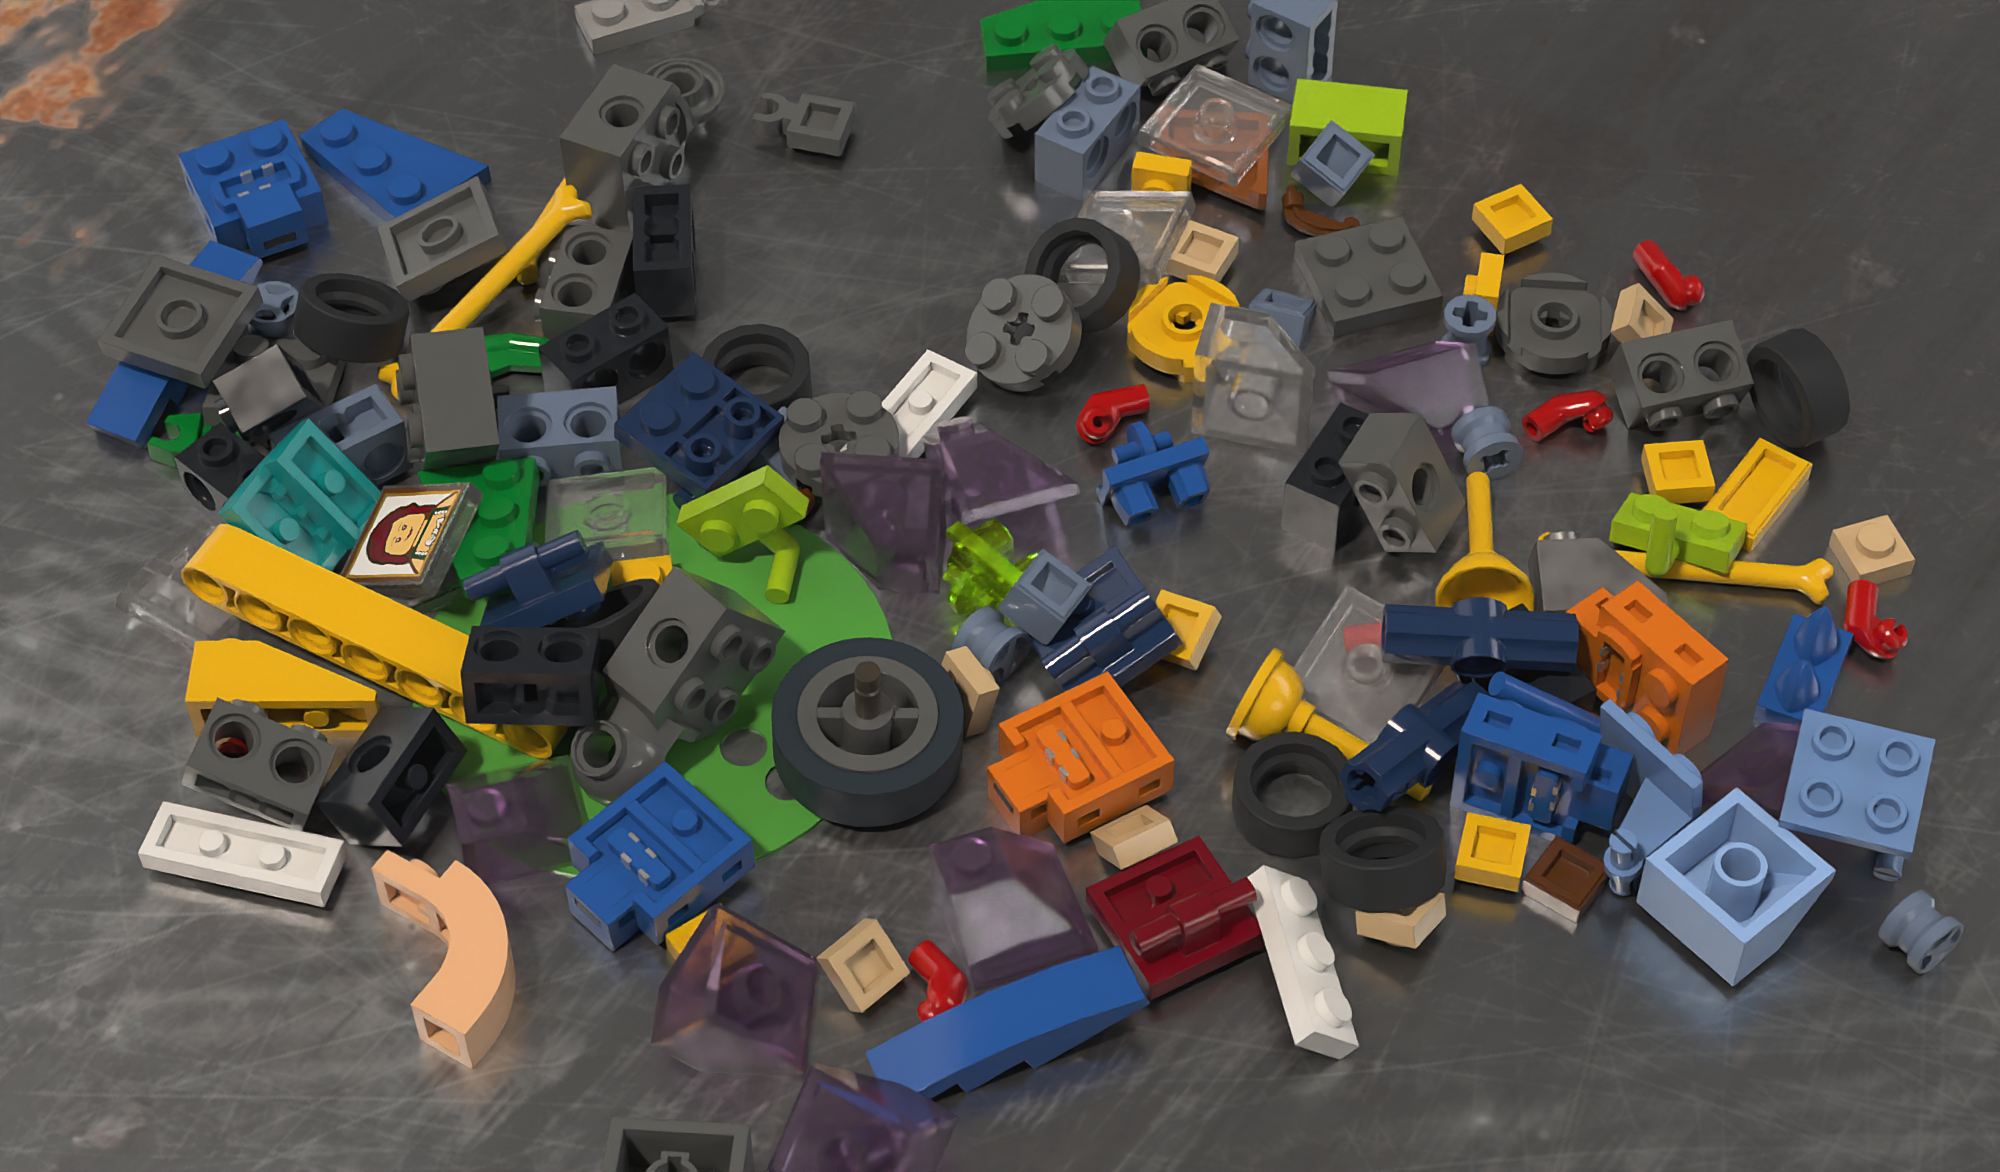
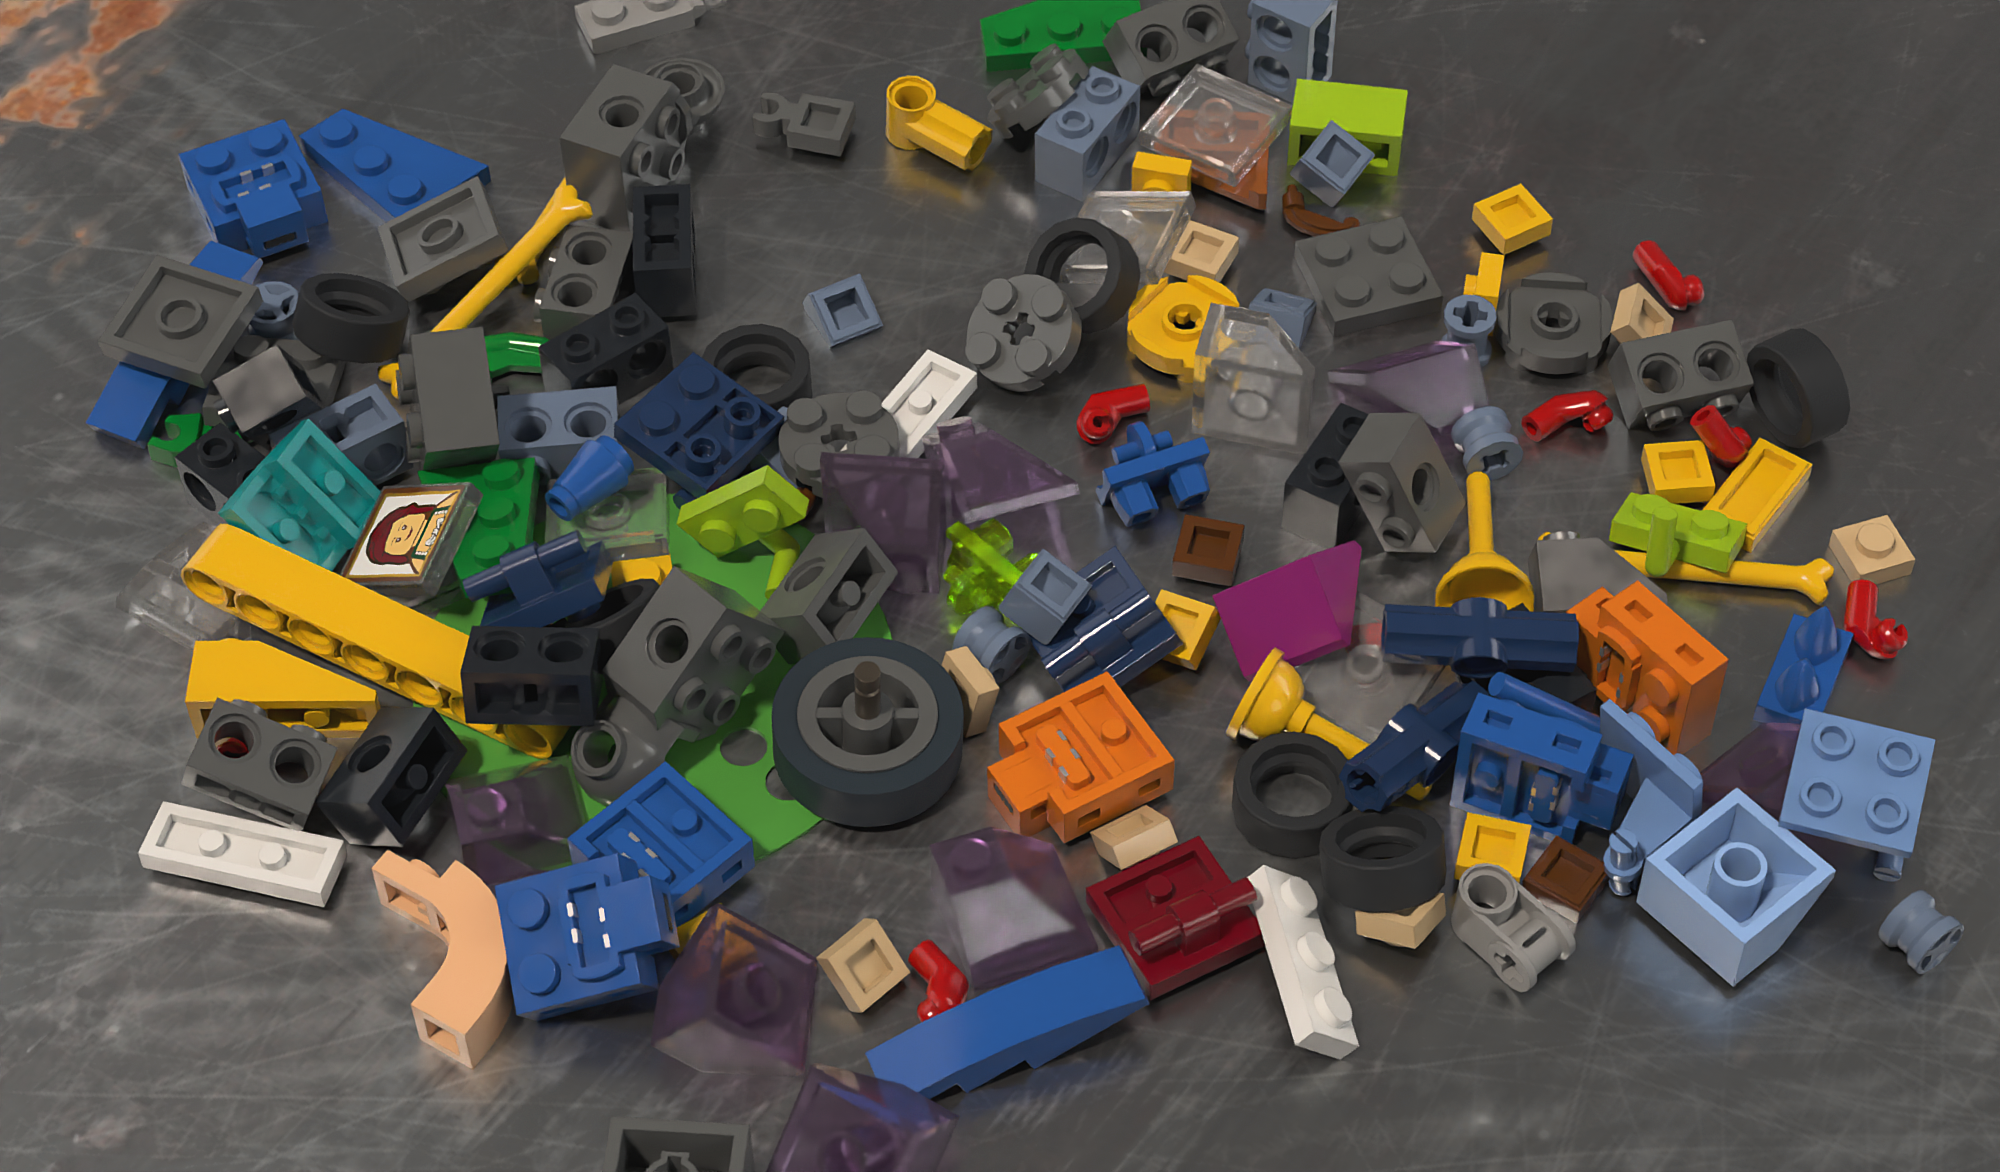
none -> blue piece [495,853,680,1021]
none -> blue cone [545,435,634,521]
none -> dark grey brick [760,528,898,664]
none -> sand blue slope [802,273,883,348]
none -> yellow piece [886,76,992,171]
none -> reddish brown plate [1172,514,1245,586]
none -> magenta slope [1212,540,1362,683]
none -> light grey piece [1450,863,1576,992]
none -> red arm [1690,405,1752,468]

